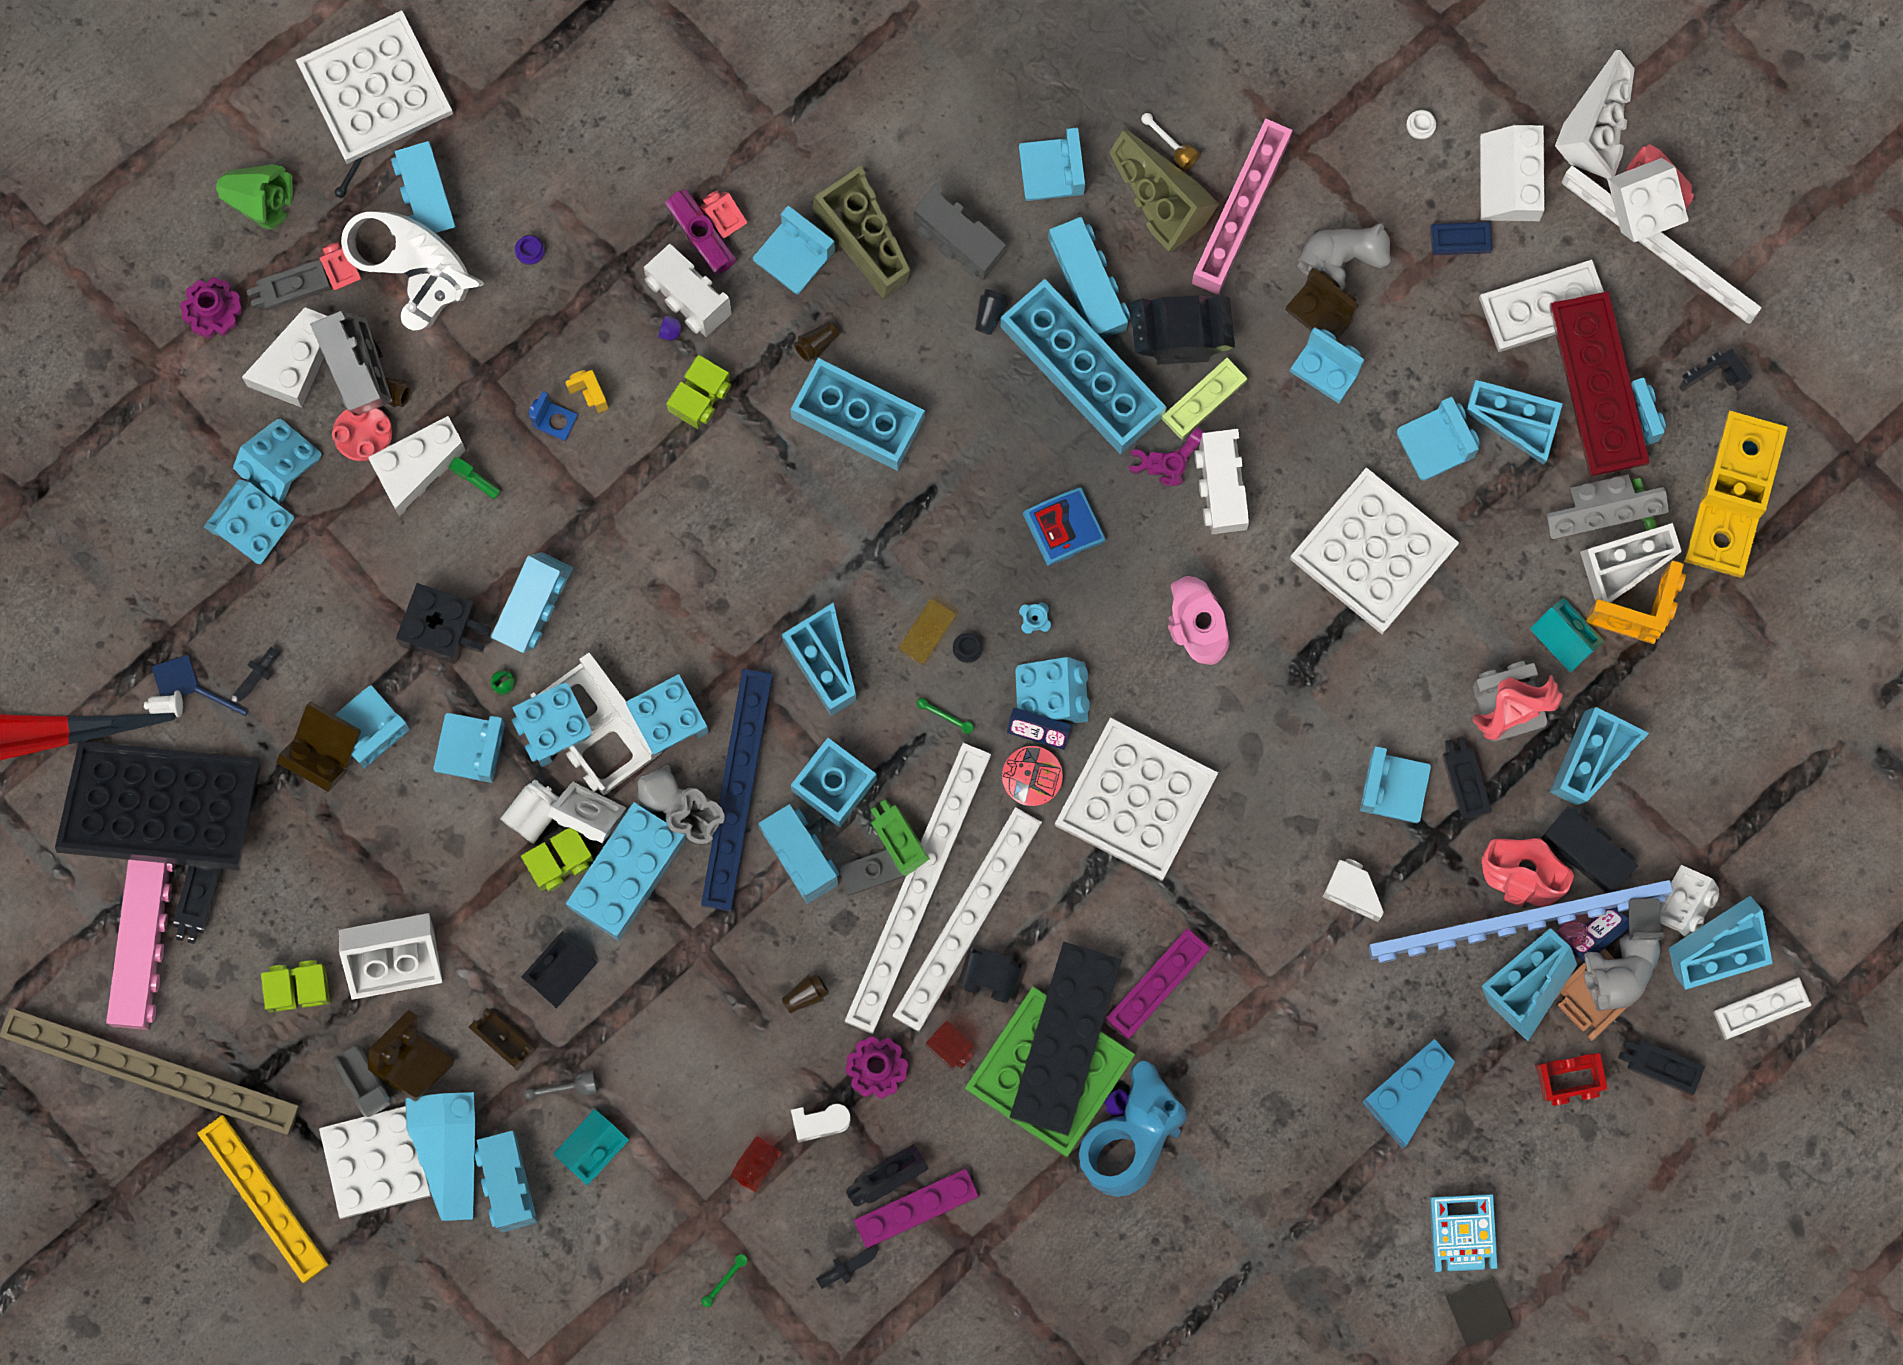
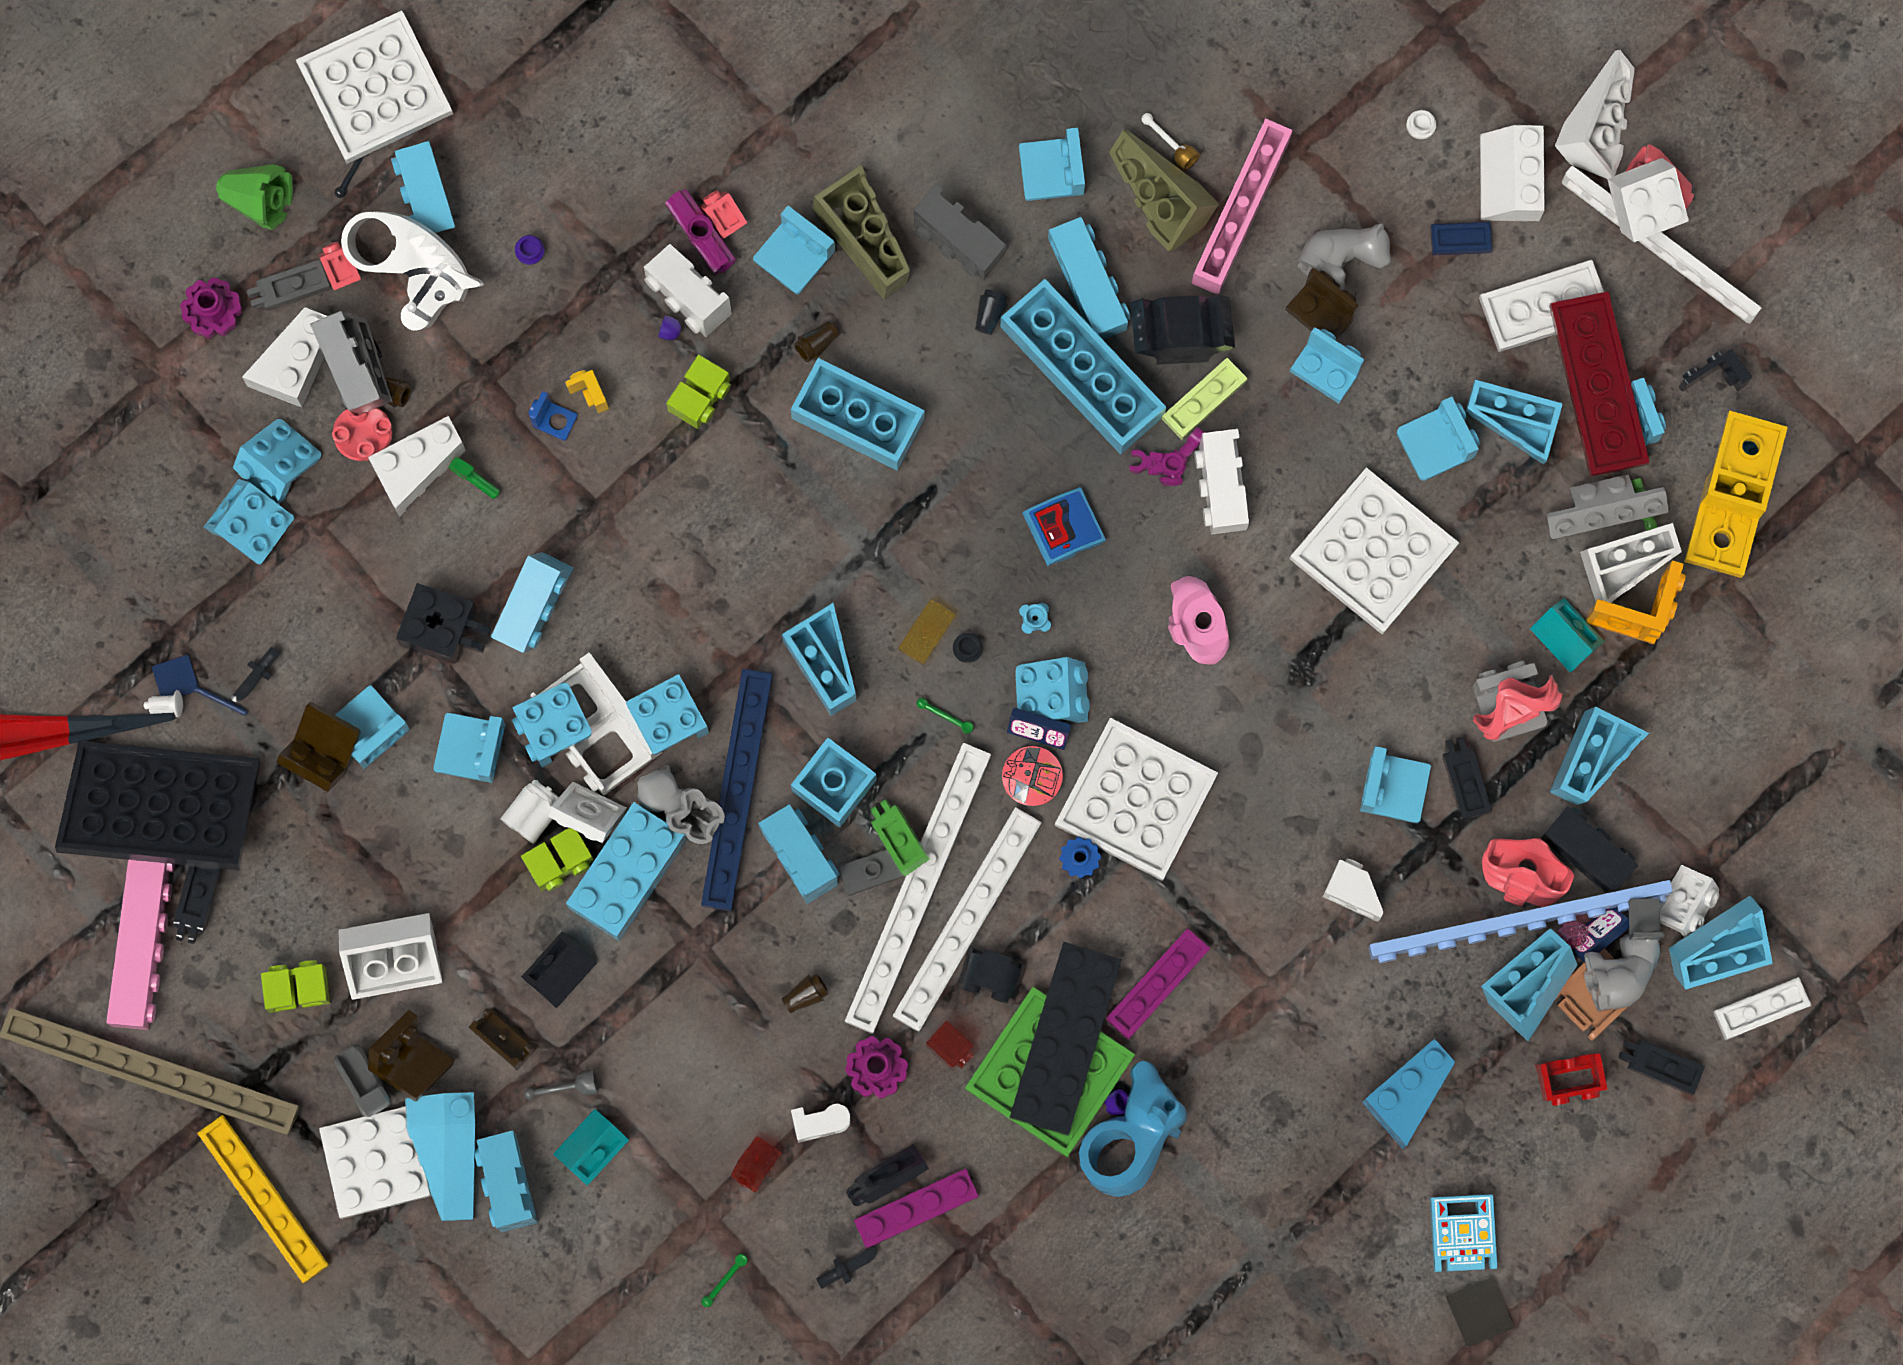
green hinge [490,670,515,696] -> none
none -> blue piece [1059,837,1101,879]

